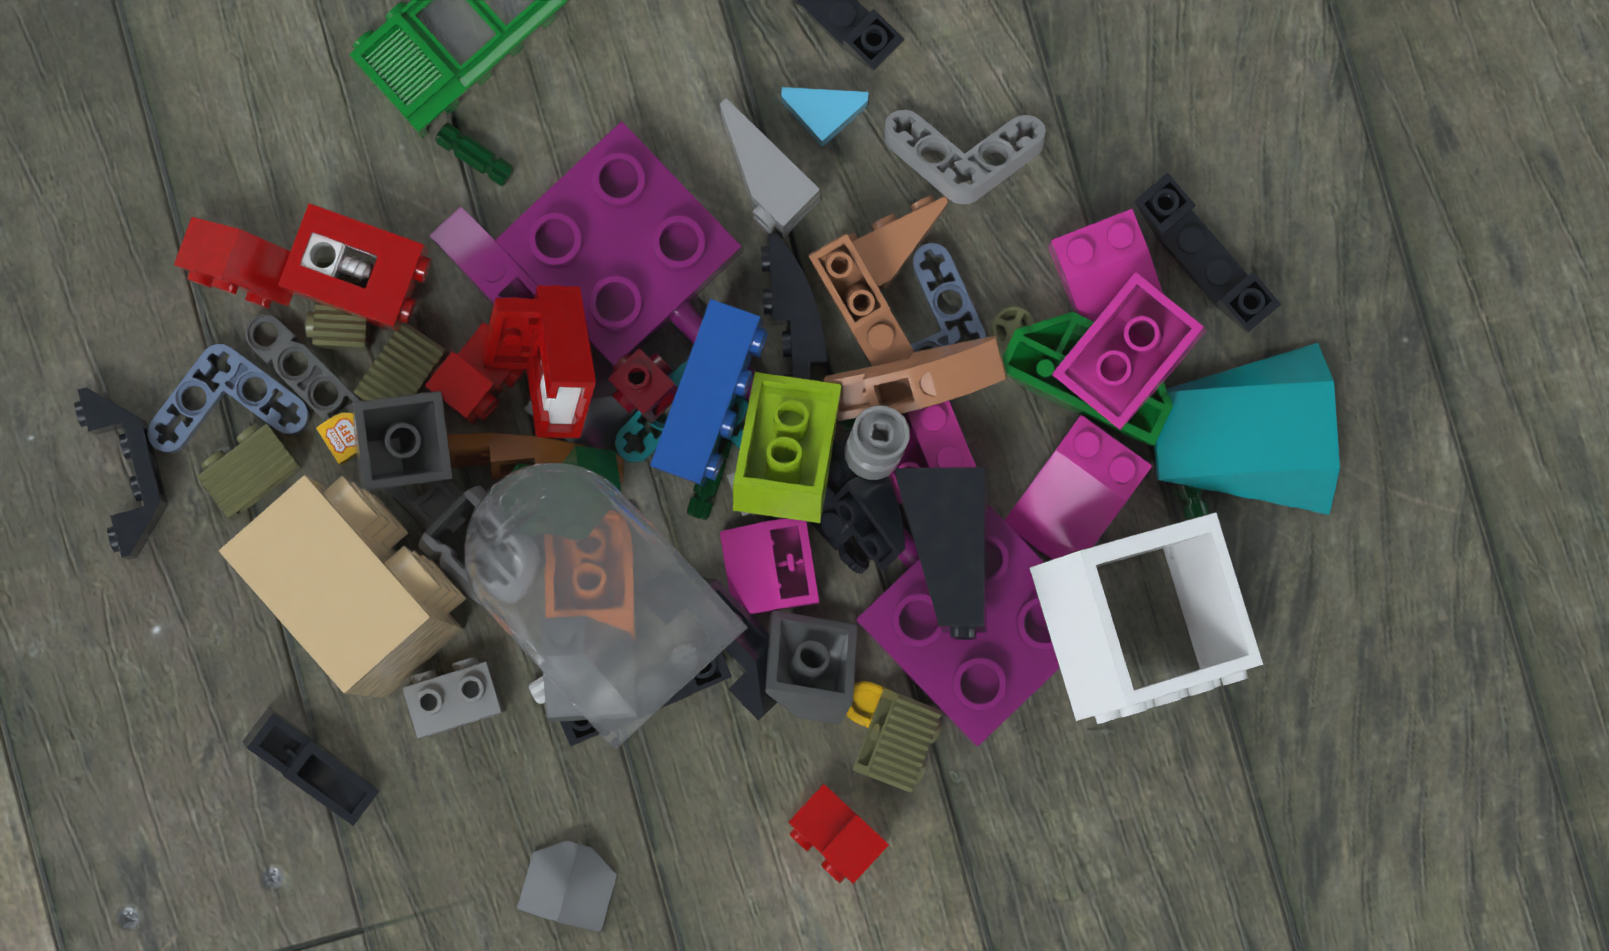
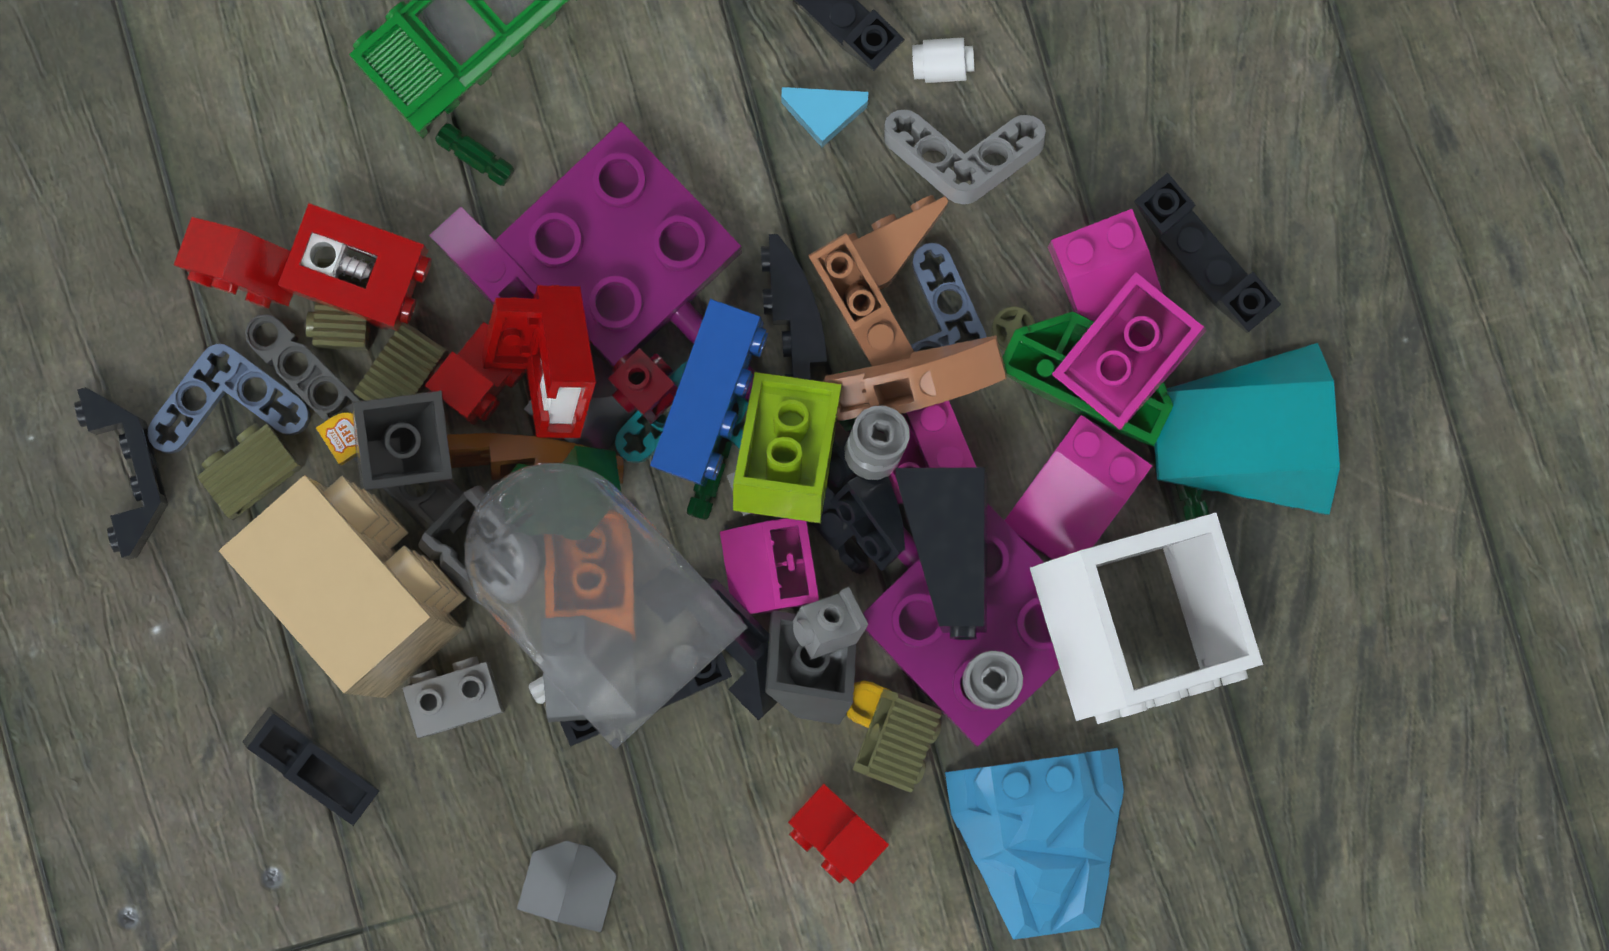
light grey slope [720,98,820,238] -> none
none -> light grey brick [793,587,868,659]
none -> white brick [912,37,975,83]
none -> dark azure wedge [945,748,1124,940]
none -> light grey wheel [962,651,1023,709]

